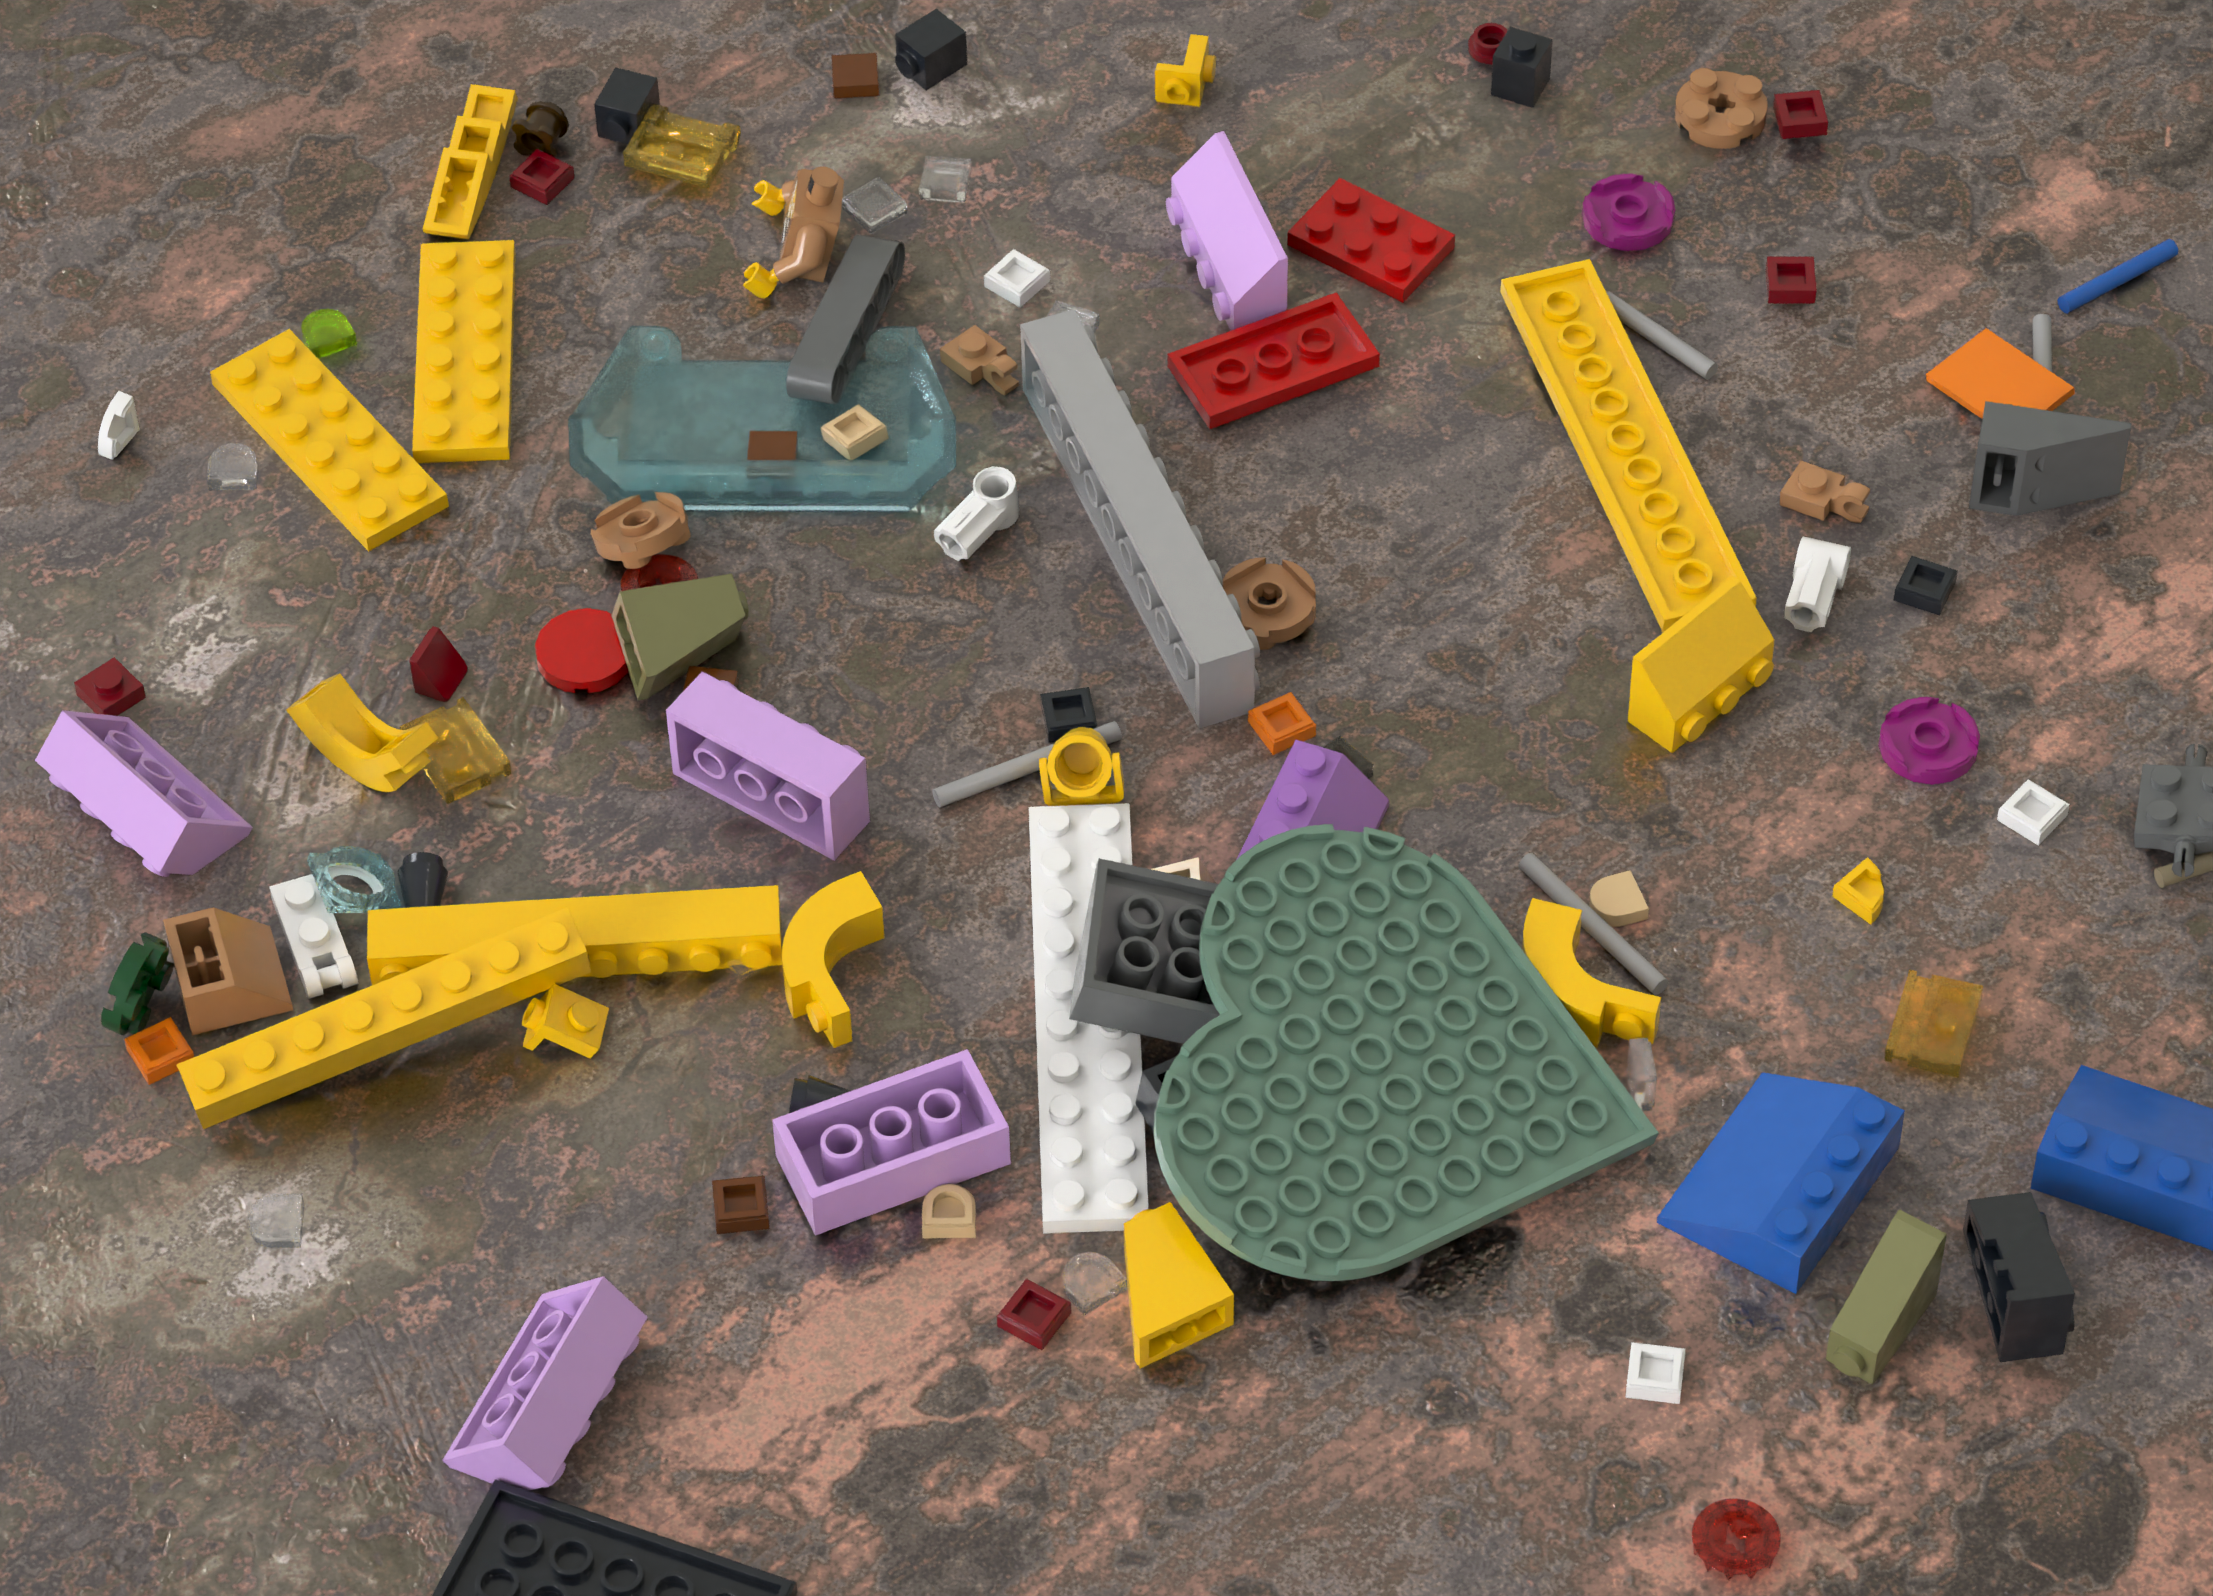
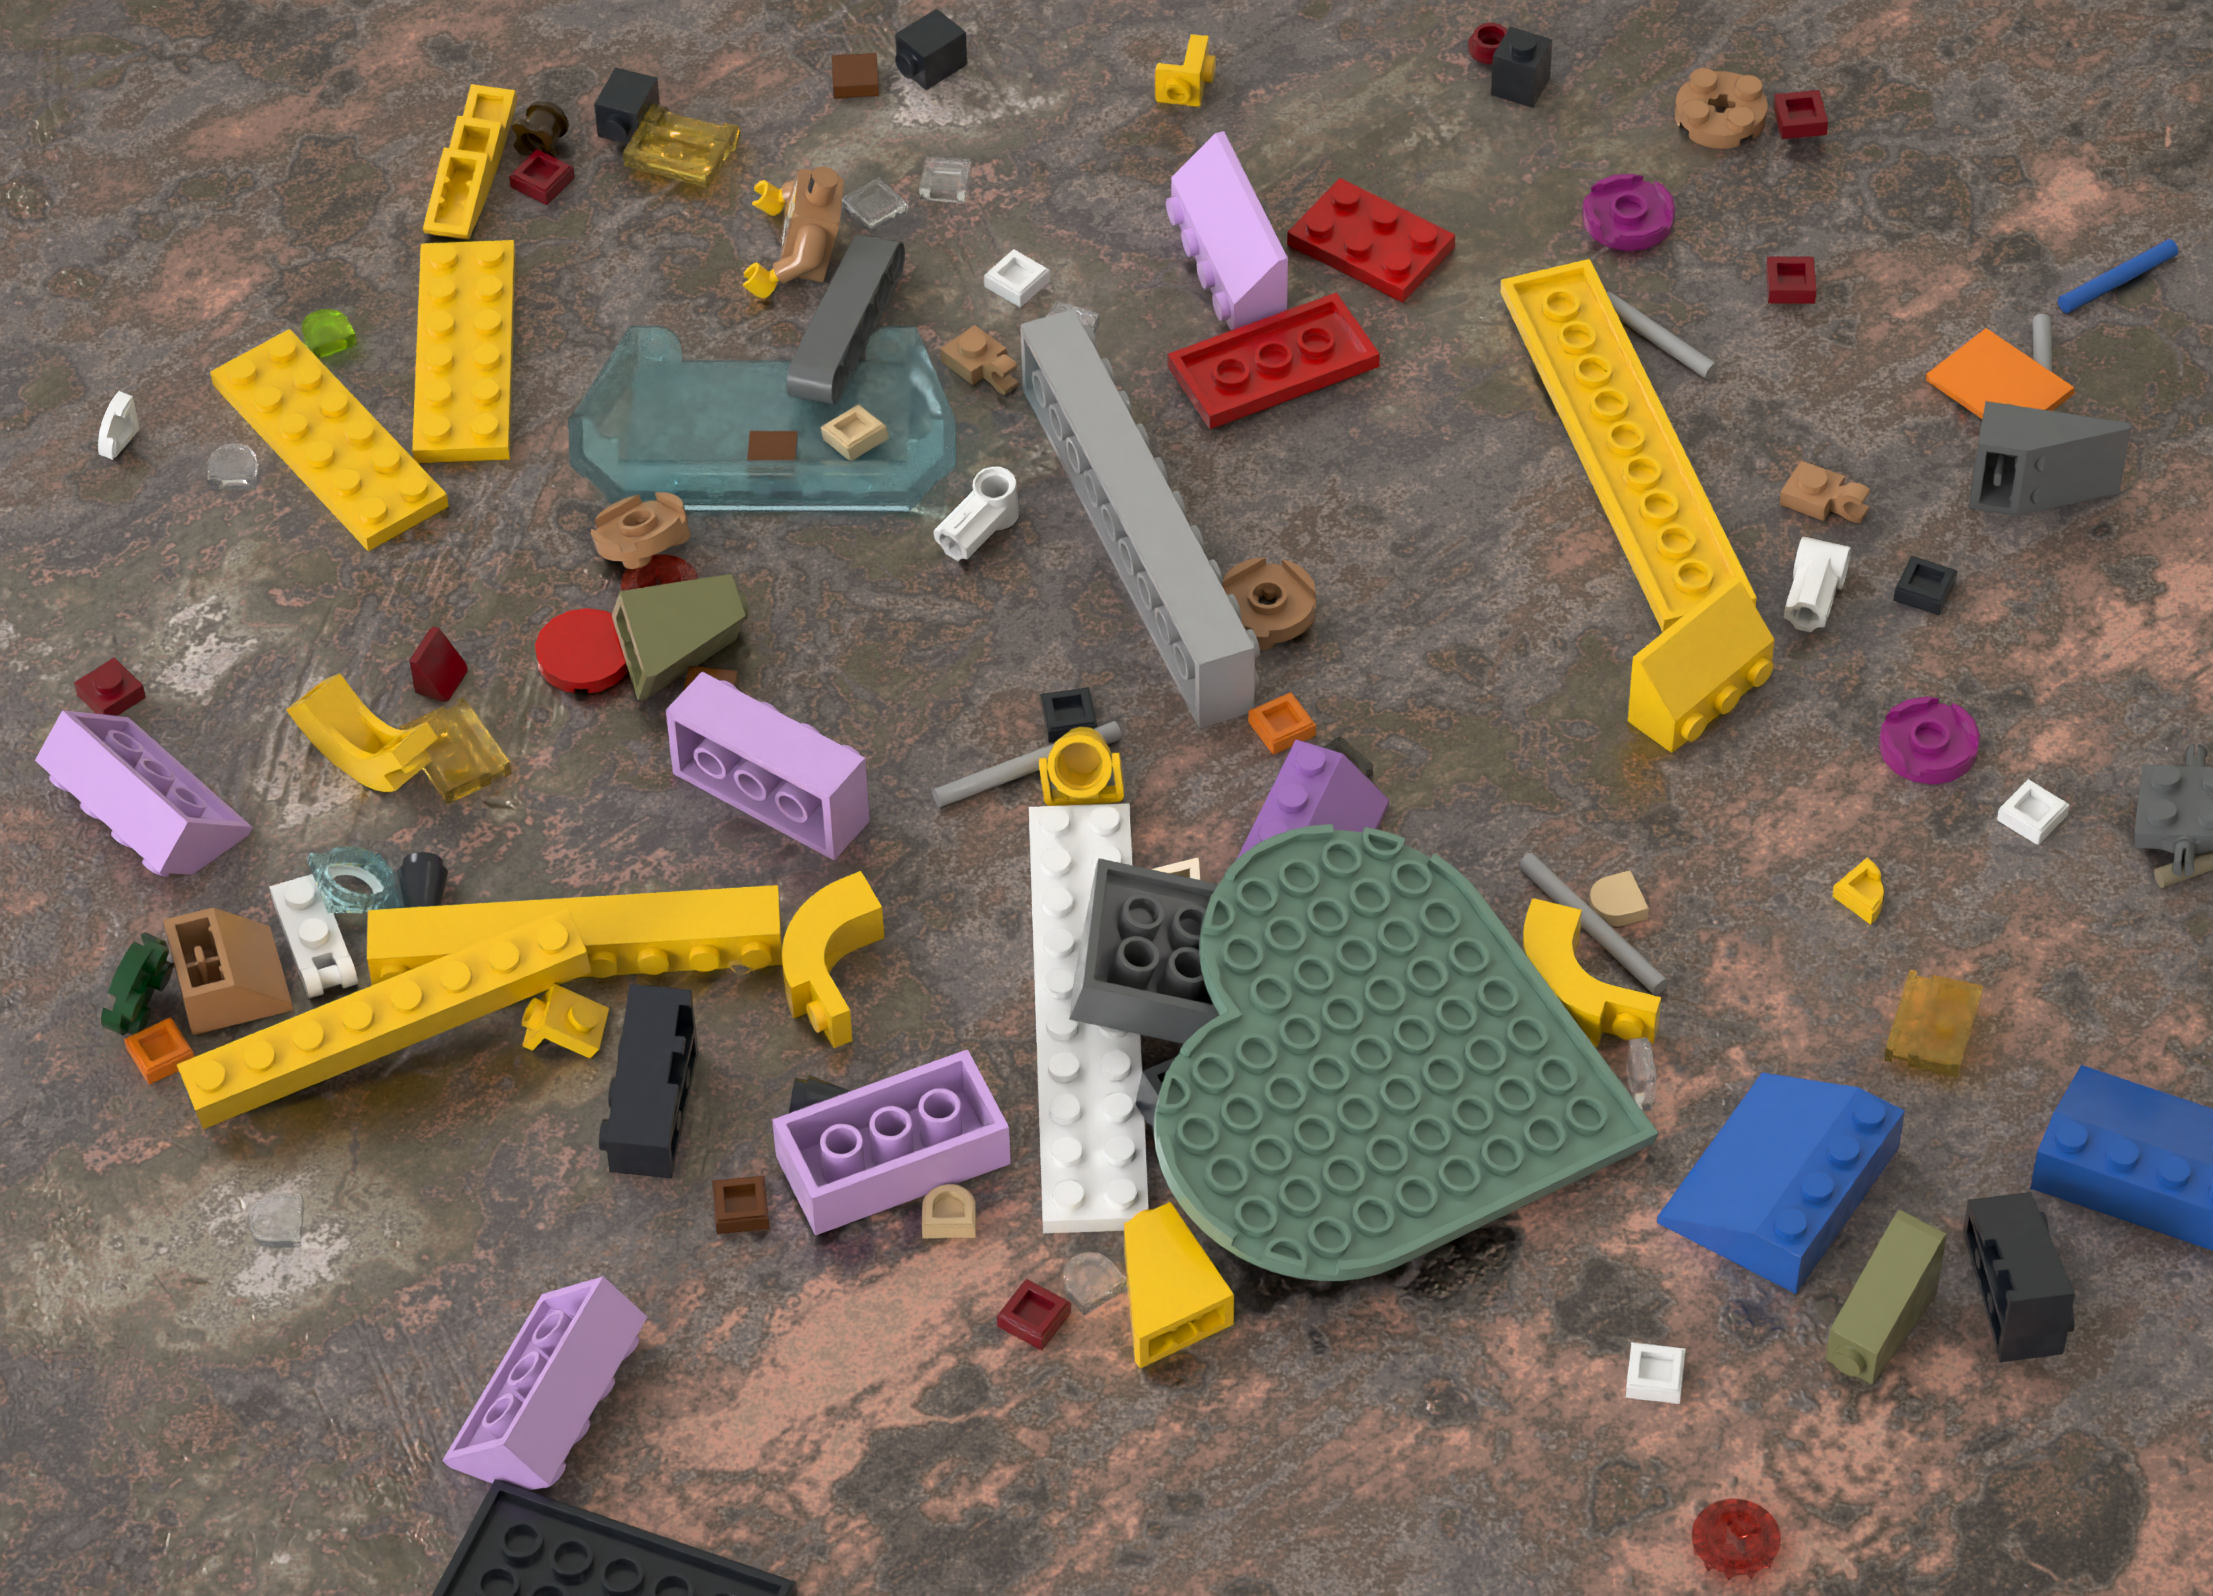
none -> black wedge [599,984,699,1178]

